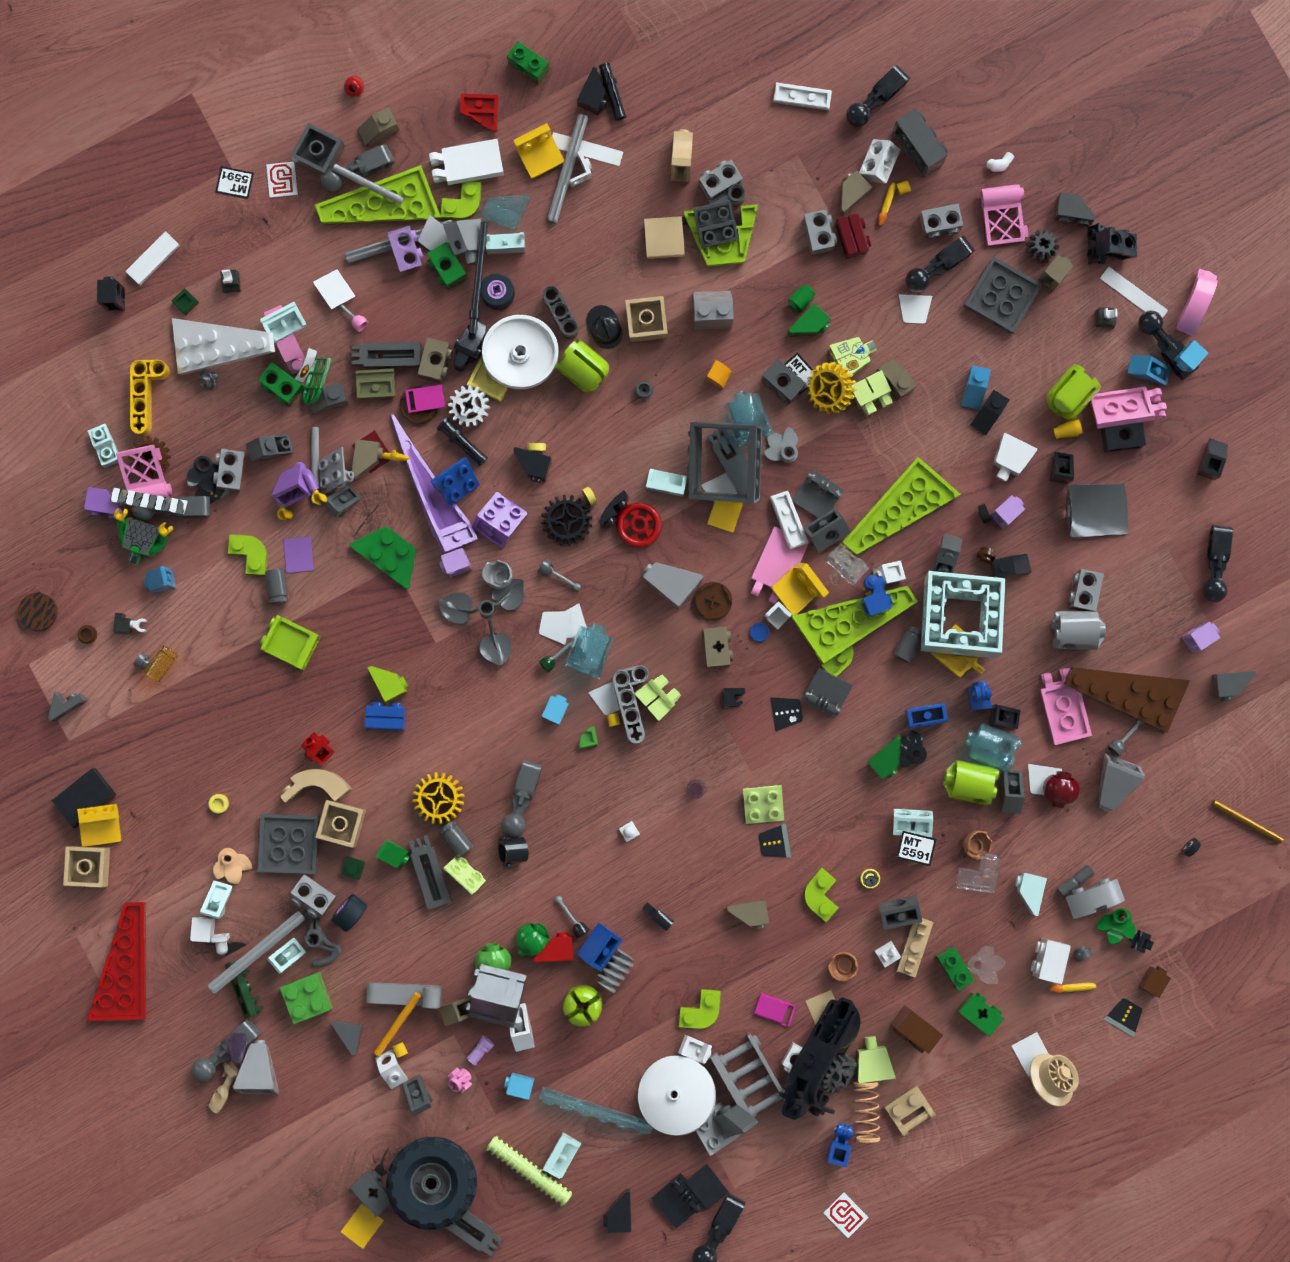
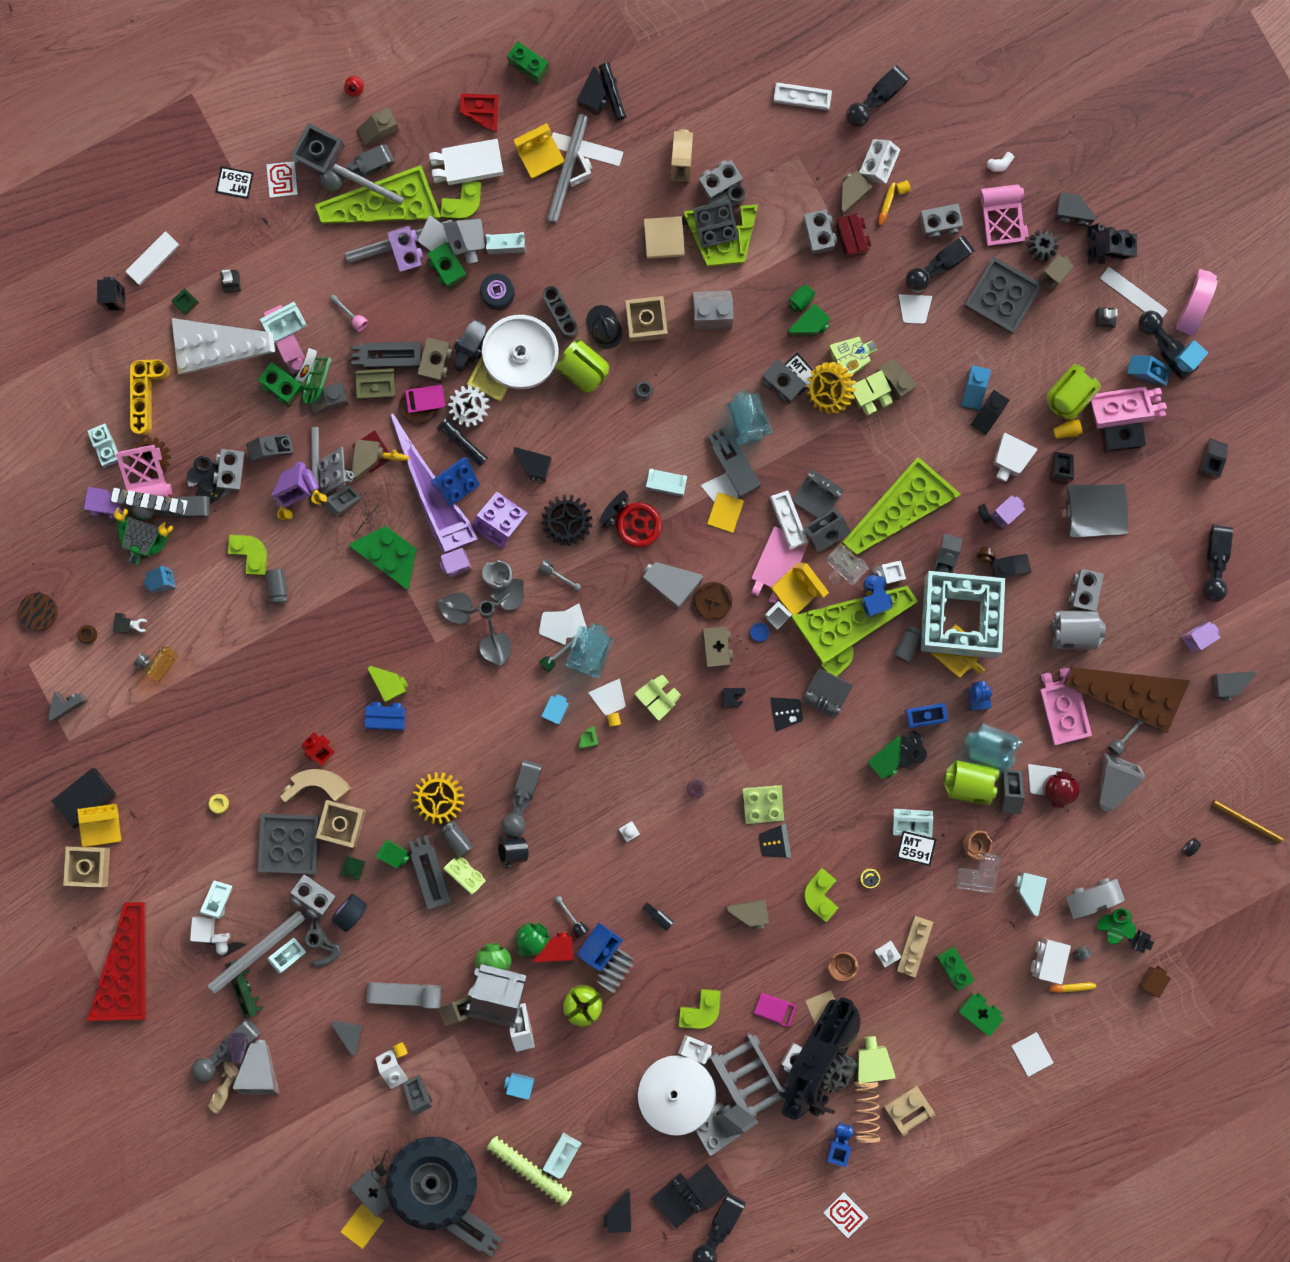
dark grey plant [198,369,218,391] -> none
light nougat plate [213,848,252,885] -> none
lime panel [260,615,321,670] -> none
bright green brick [280,972,333,1024] -> none
medium lavender sticker [283,536,314,573] -> none
white sticker [313,270,355,309] -> none
light orange bar [374,992,422,1056] -> none
bright pink gear [447,1068,472,1093] -> none
lavender pin [466,1035,494,1065] -> none
black bar [468,222,488,335] -> none
clear light blue wing [481,195,530,230] -> none
light yellow tile [527,443,546,452] -> none
clear light blue plate [539,1087,653,1135] -> none
light yellow tile [582,487,597,507] -> none
light grey beam [612,665,649,744] -> none
dark grey window [687,421,762,503] -> none
light orange brick [706,360,732,389] -> none
light grey plate [764,427,798,463] -> none
dark grey brick [878,895,923,930] -> none
reddish brown brick [891,1005,943,1054] -> none
dark grey brick [892,109,948,178] -> none
clear plate [968,945,1007,984] -> none
black slope [988,704,1021,729] -> none
tan piece [1029,1054,1079,1107] -> none
dark grey piece [1057,865,1094,897] -> none
black sticker [1104,998,1142,1037] -> none

